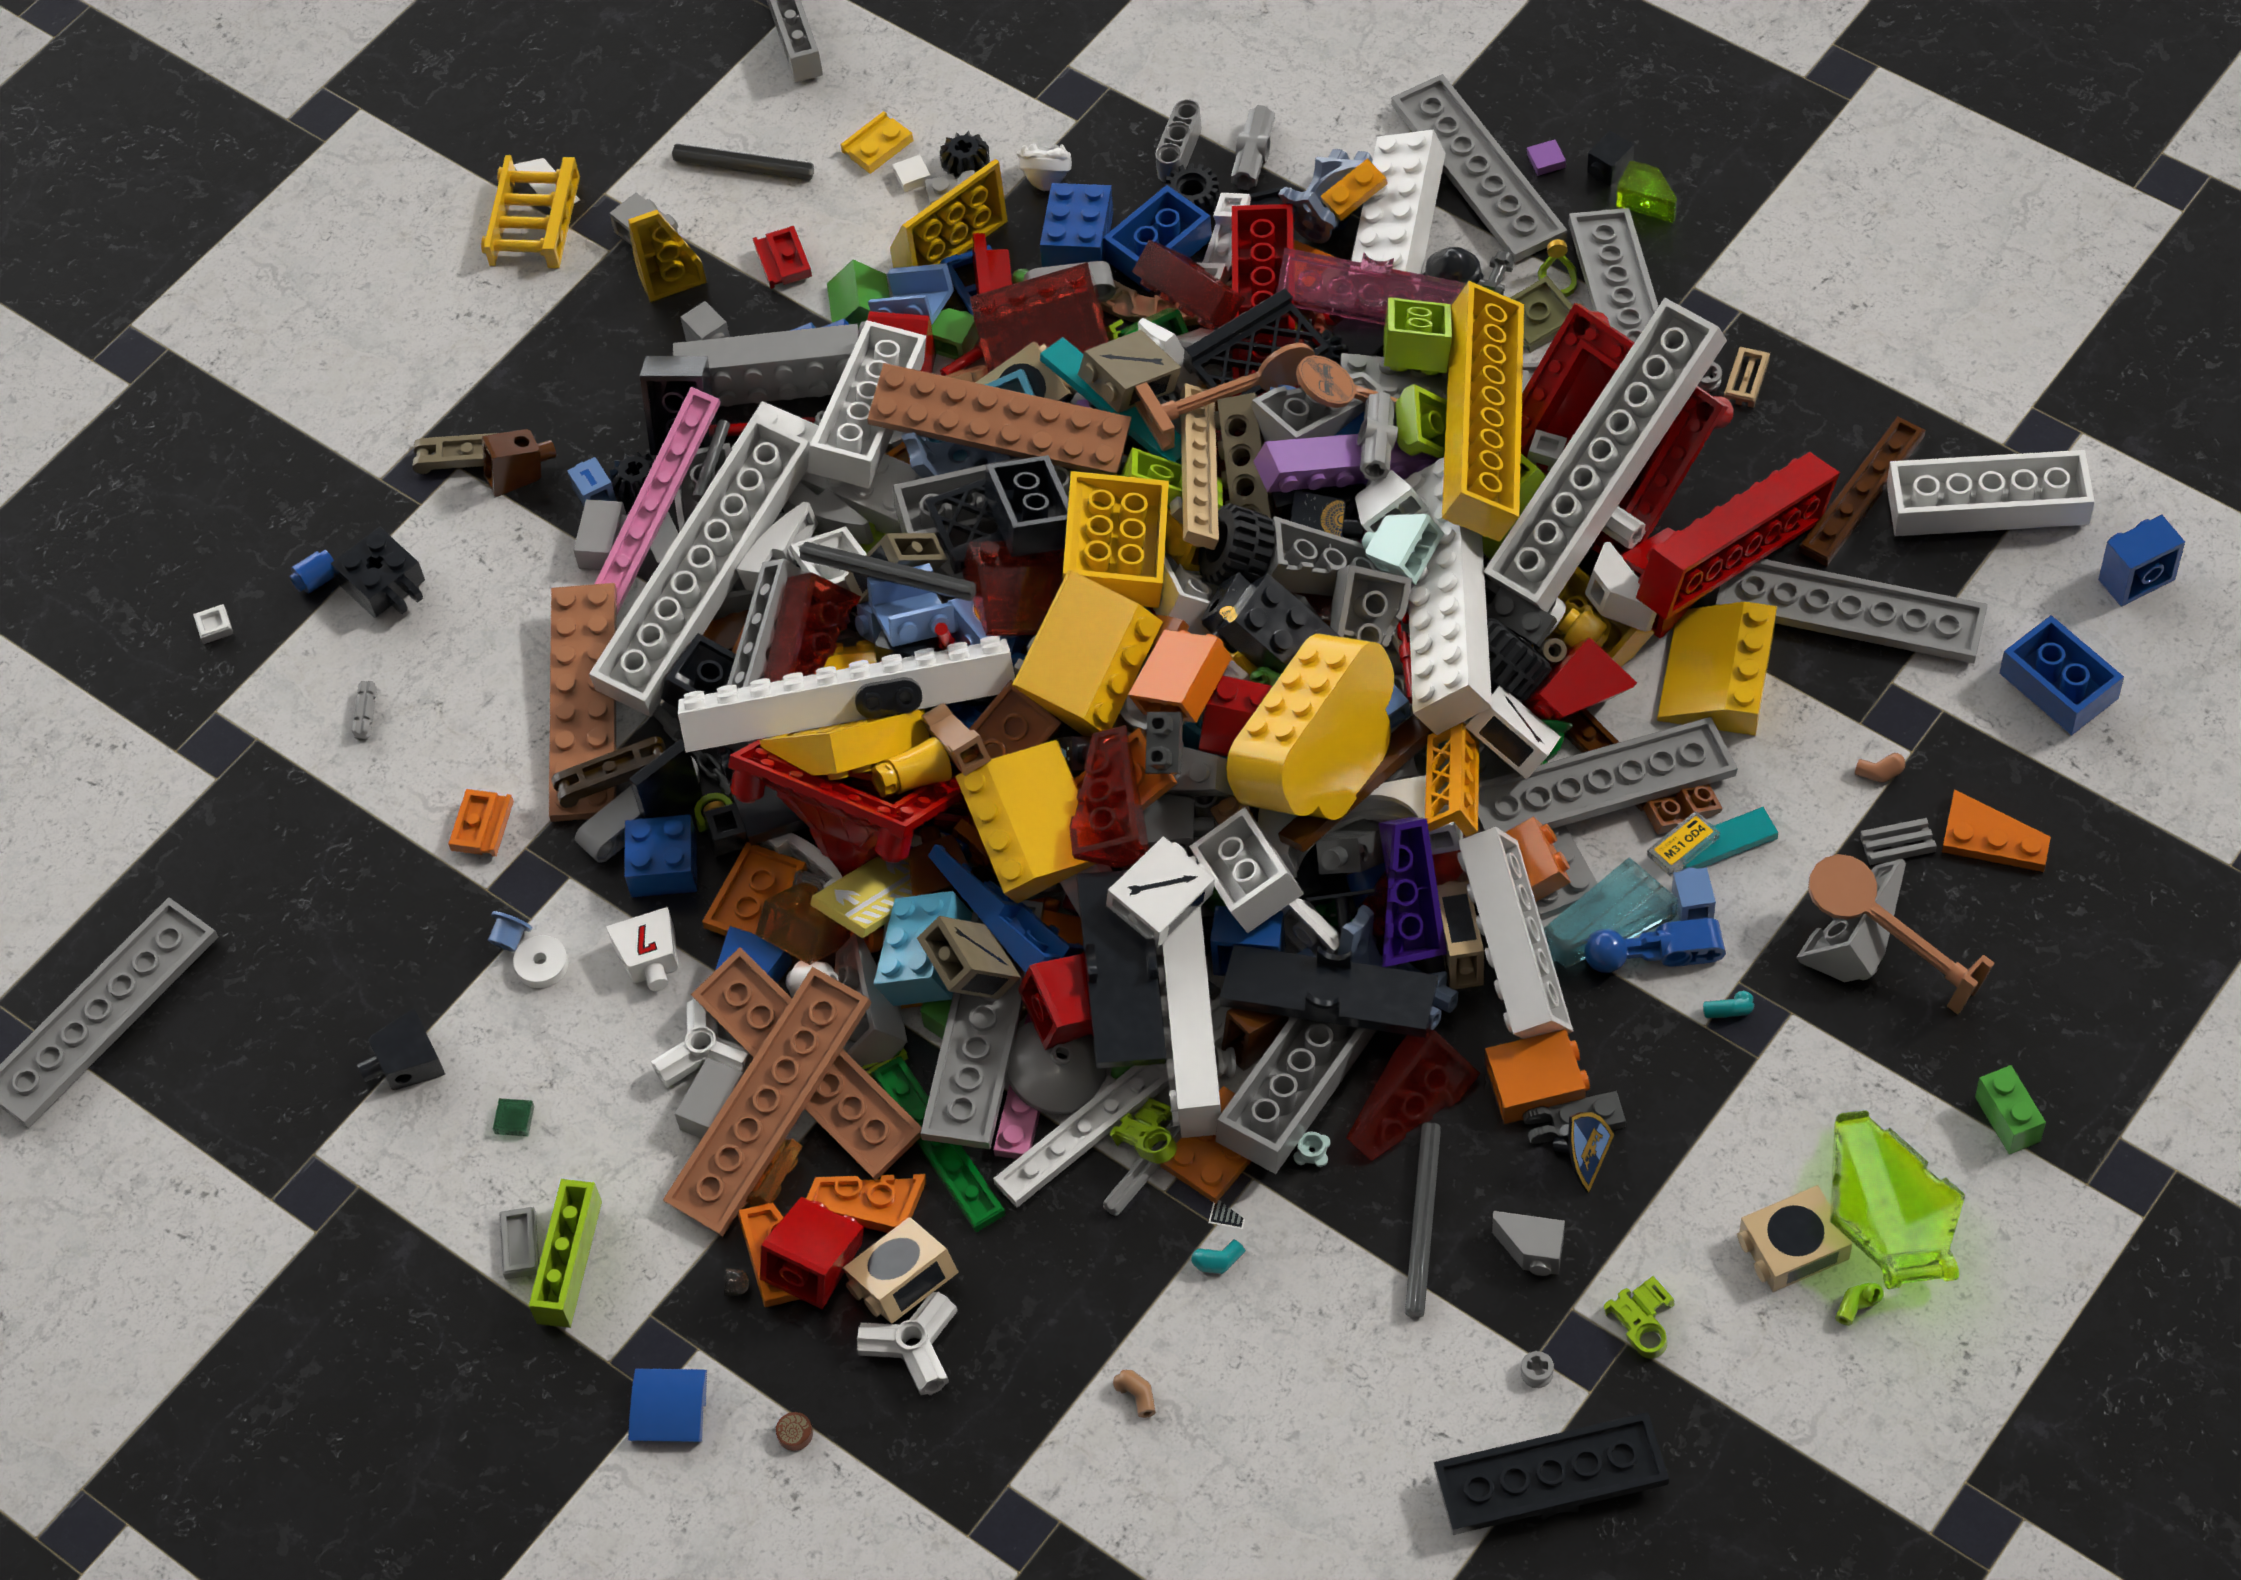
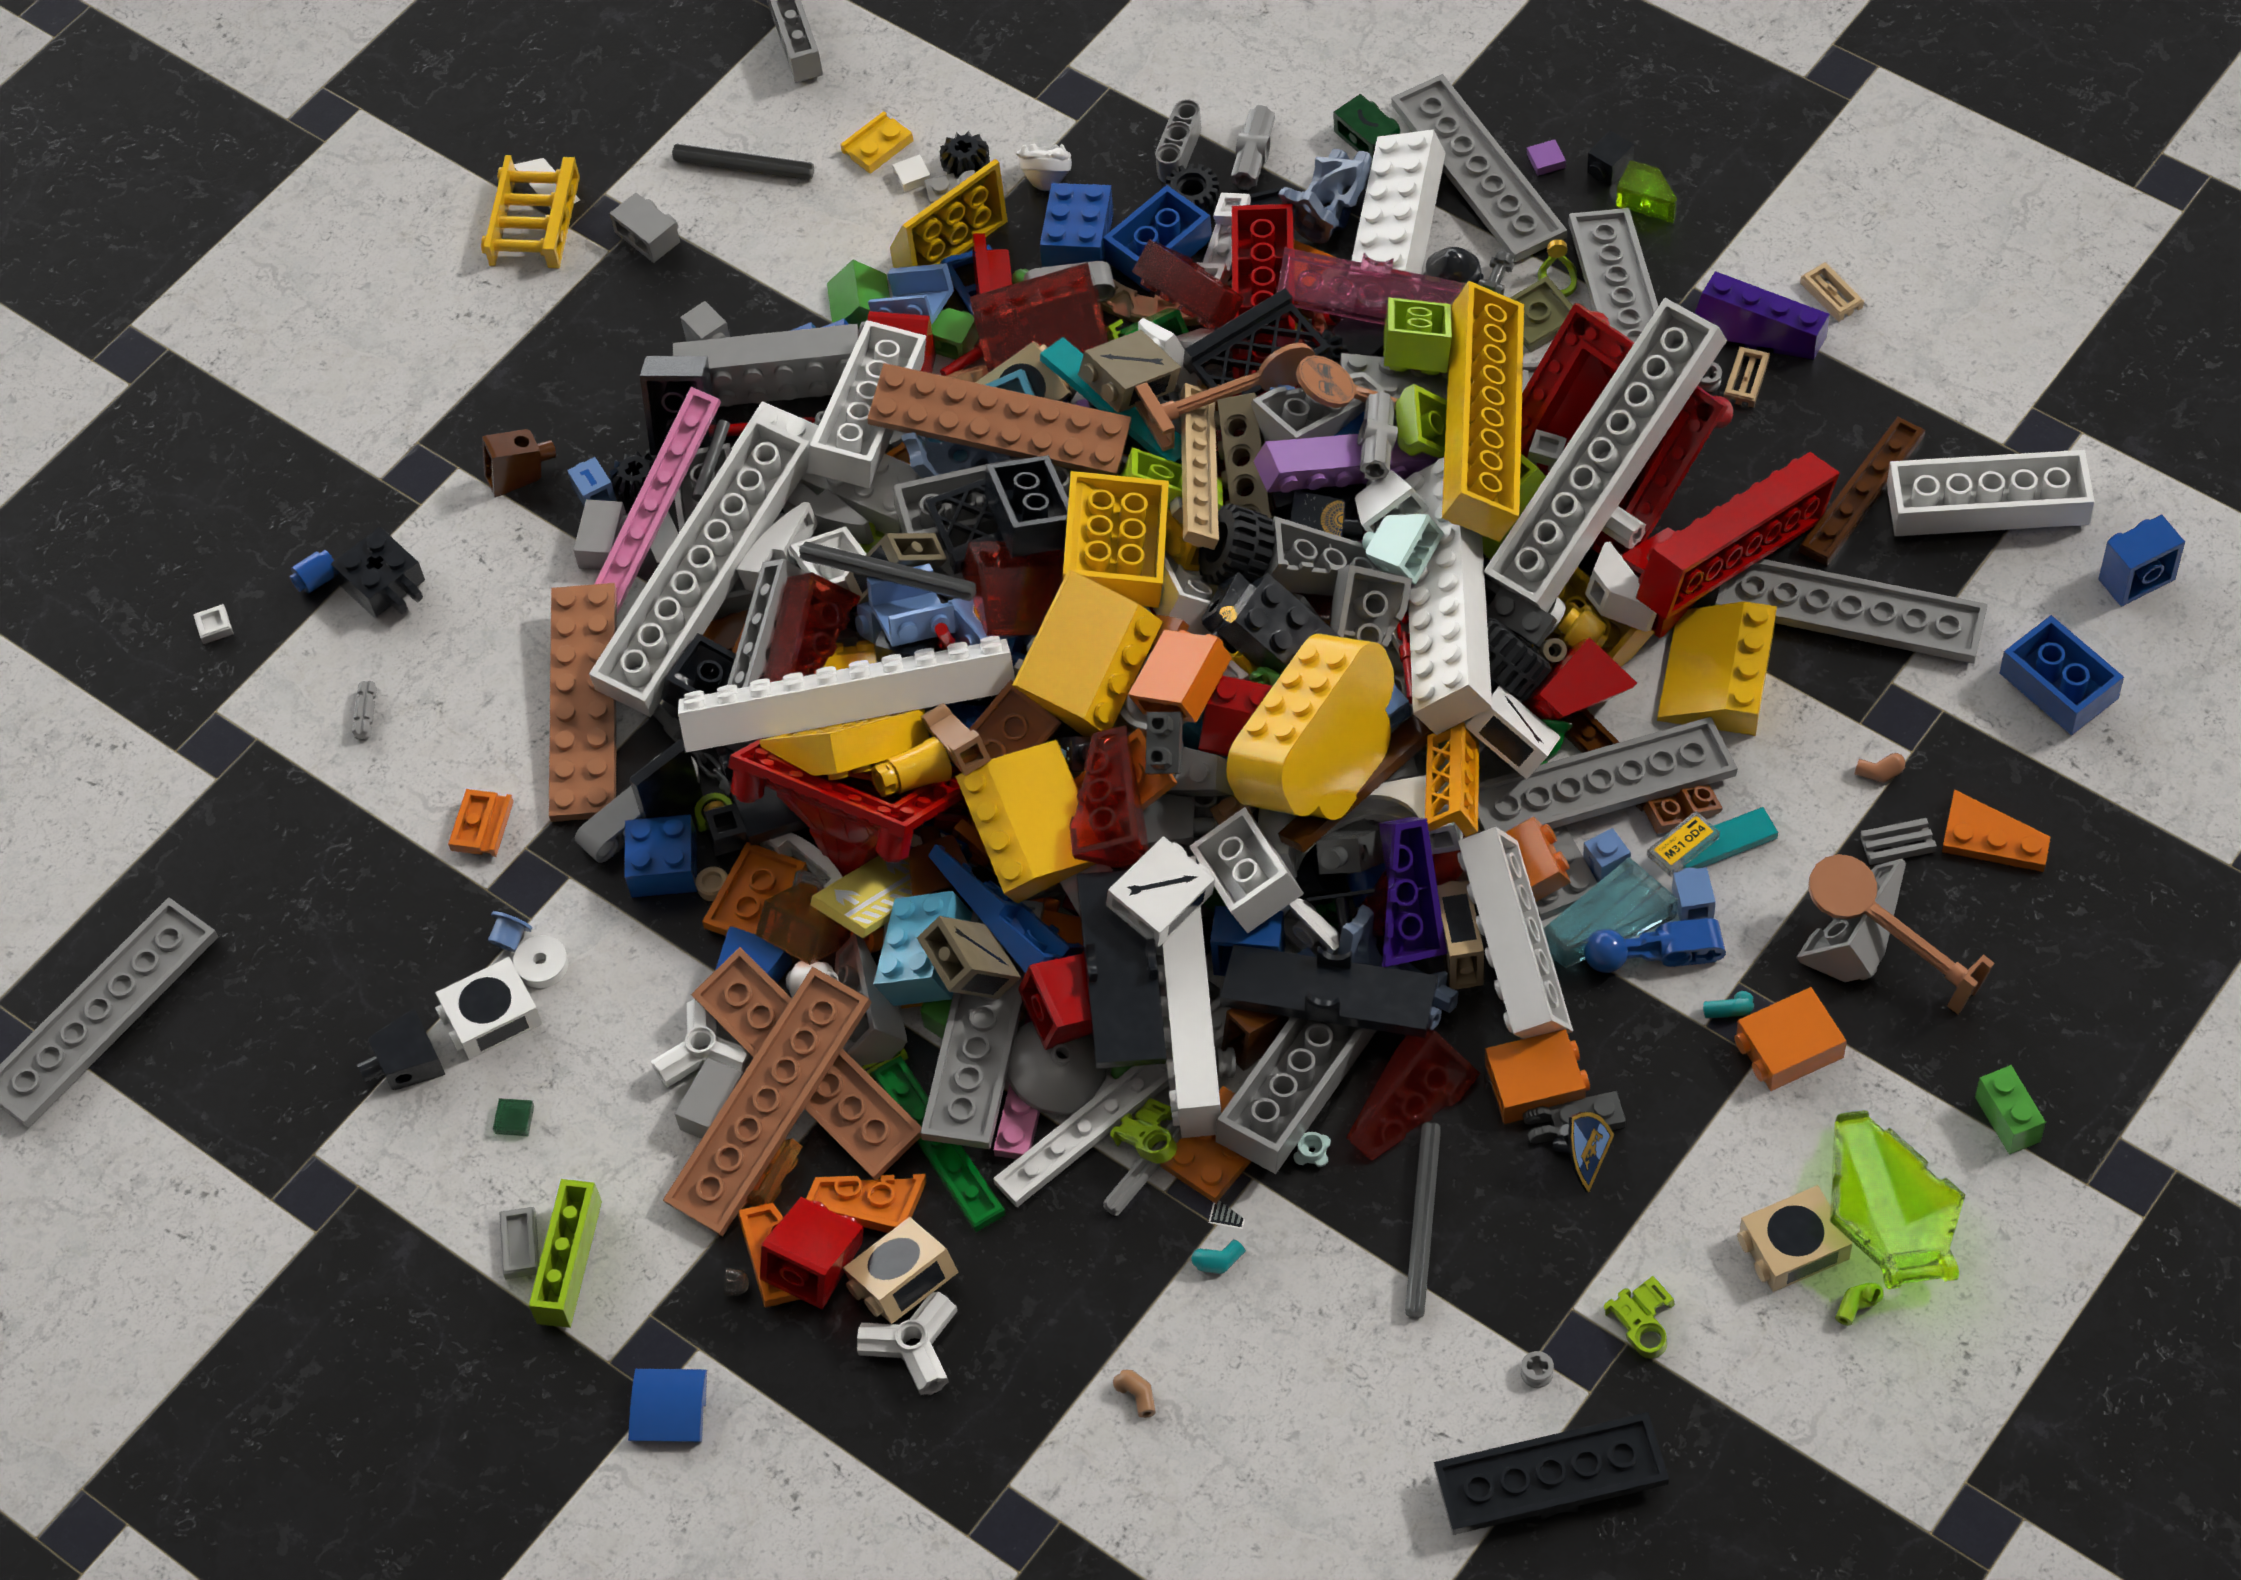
dark tan plate [412,433,497,474] -> none
dark brown plate [552,736,666,808] -> none
white torso [606,907,678,991] -> none
yellow wedge [628,210,707,302] -> none
red plate [752,226,812,289] -> none
copper tile [776,1412,813,1451] -> none
black plate [855,677,922,719] -> none
light orange plate [1320,158,1388,221] -> none
light grey slope [1492,1211,1565,1276] -> none
none -> brick [435,957,543,1060]
none -> tan tile [696,867,728,901]
none -> dark green brick [1333,94,1400,159]
none -> medium blue brick [1583,828,1631,888]
none -> dark purple wedge [1694,271,1830,359]
none -> orange brick [1734,987,1847,1091]
none -> tan tile [1800,262,1864,322]

